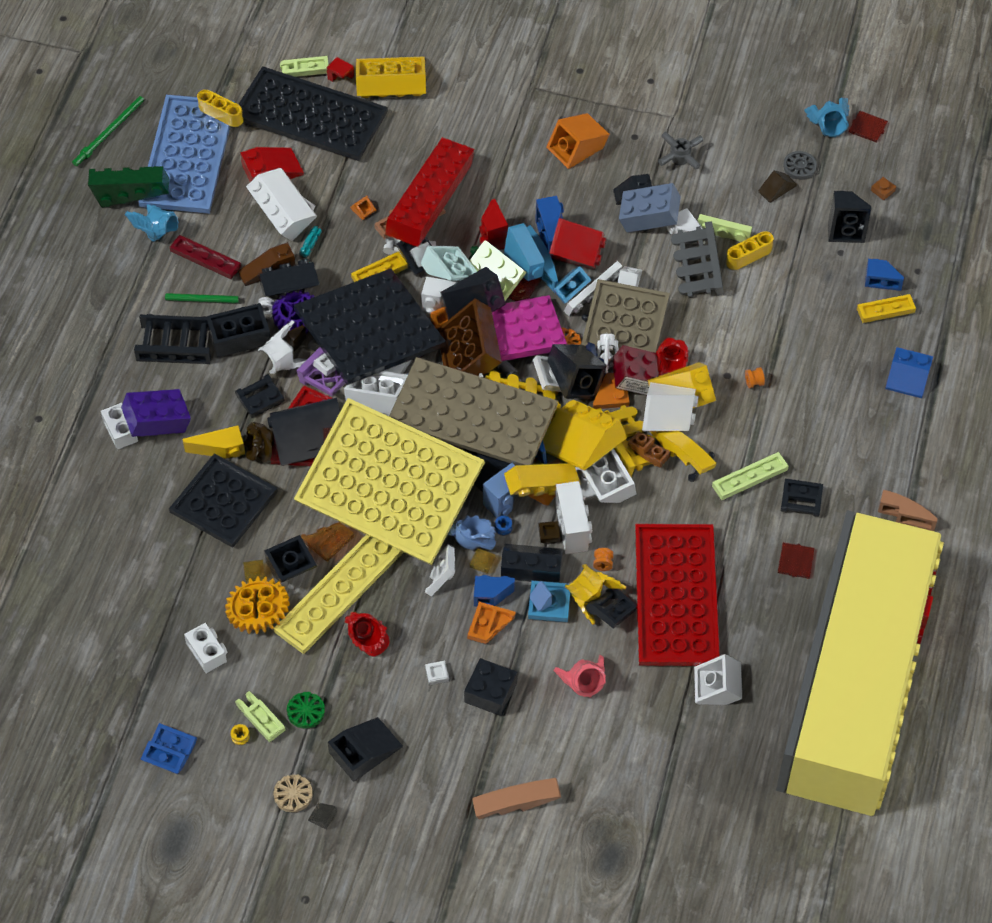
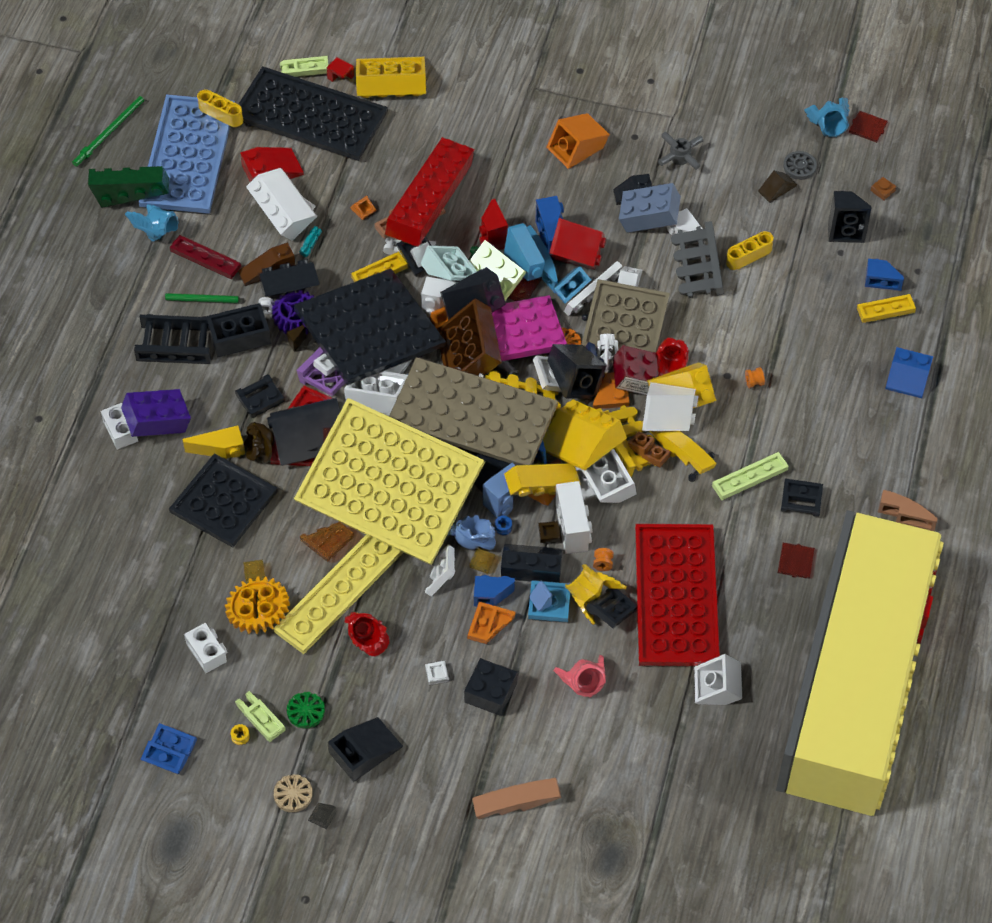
white helmet [258,320,307,374] -> none
black slope [264,535,317,583] -> none
yellowish green plate [698,214,752,242] -> none

